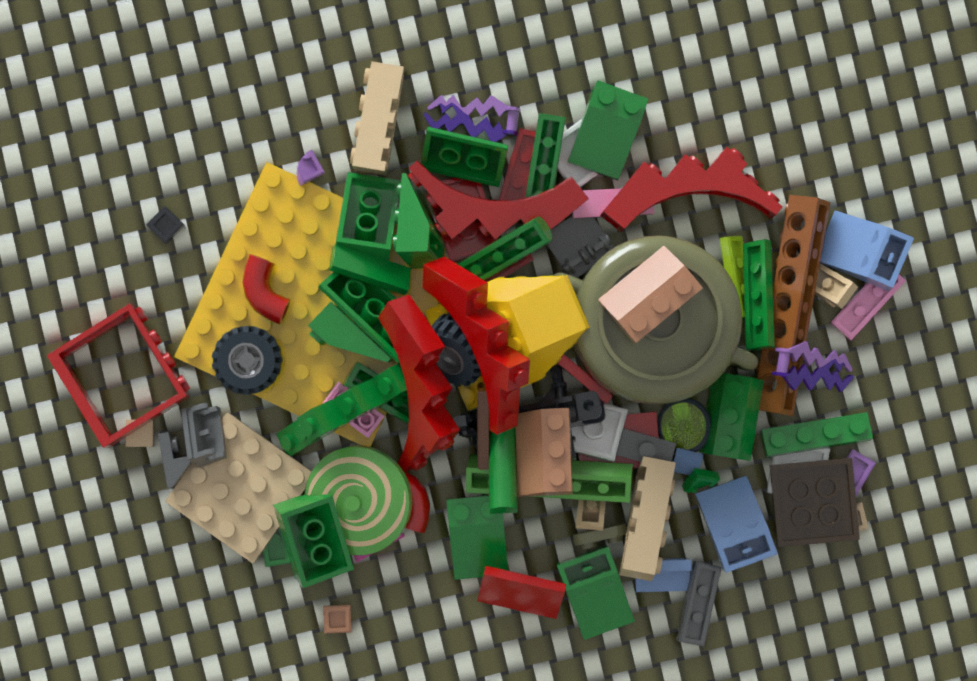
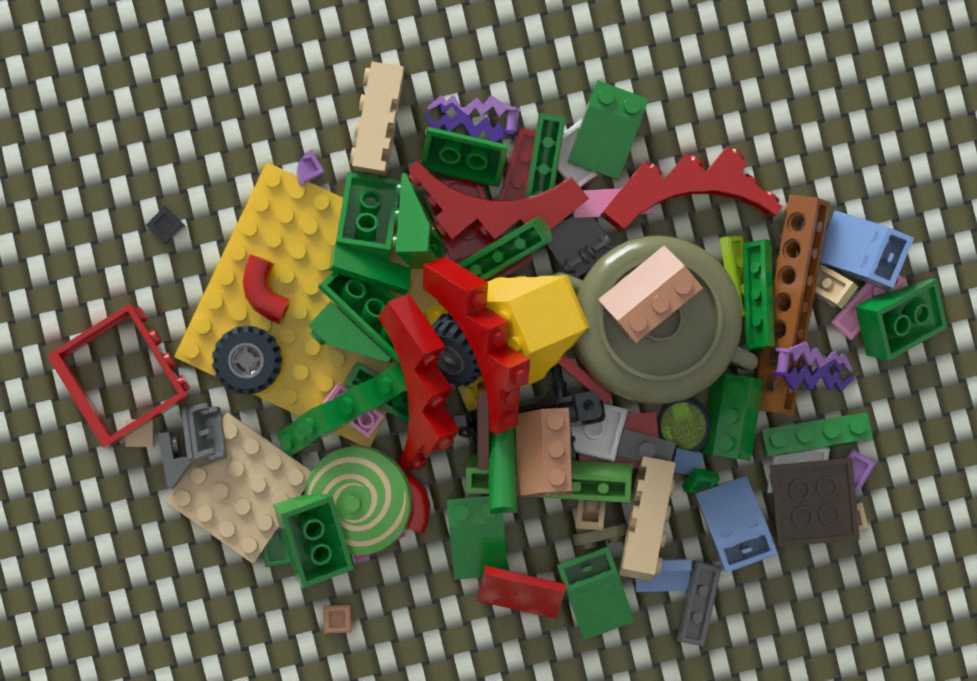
none -> green slope [855,278,948,361]

